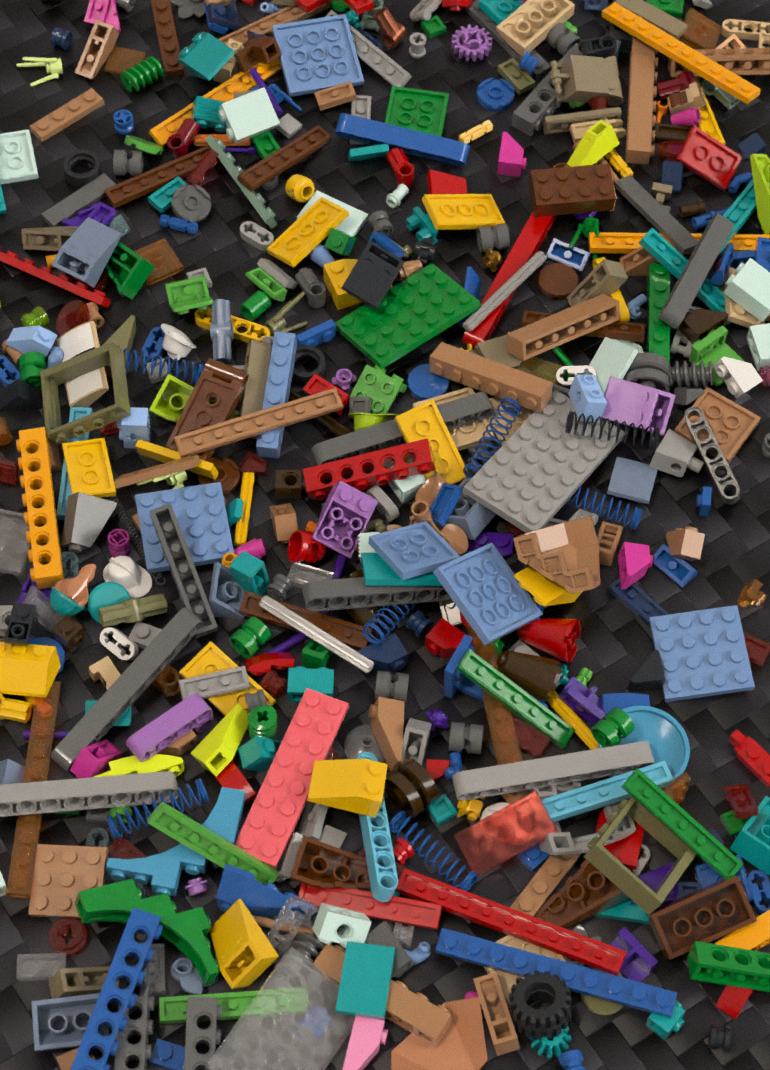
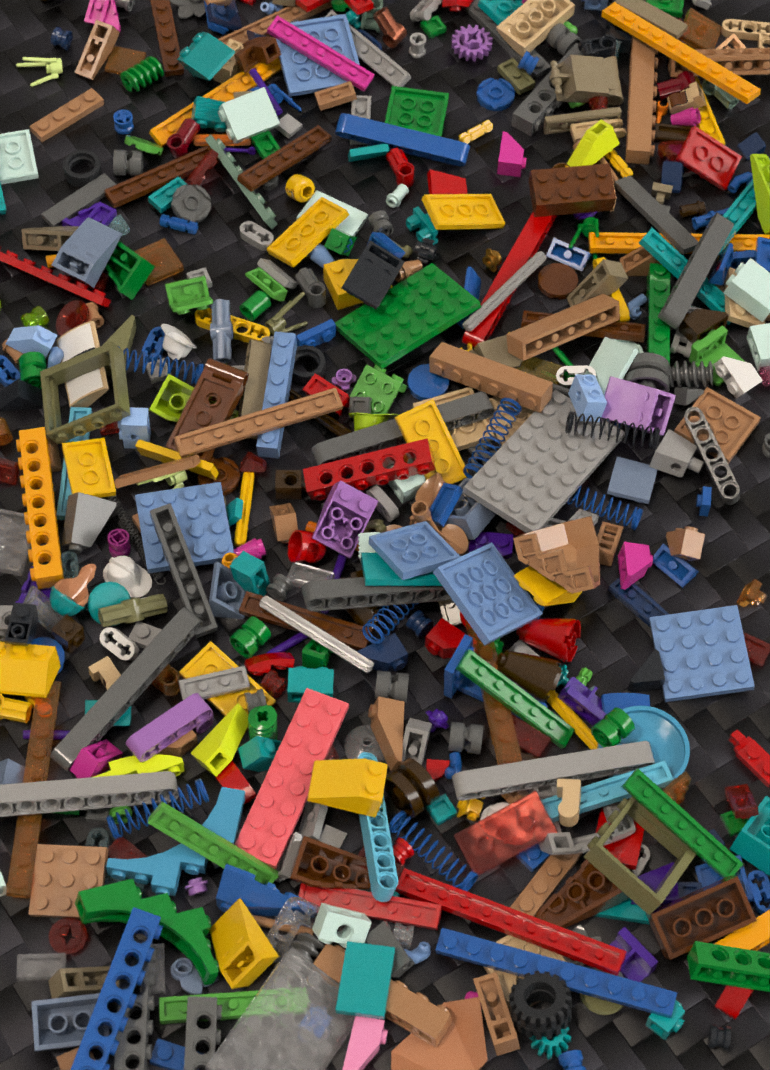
dark grey wheel [476,223,510,253] -> none
none -> dark pink tile [267,15,375,92]
none -> tan leg [557,778,581,827]

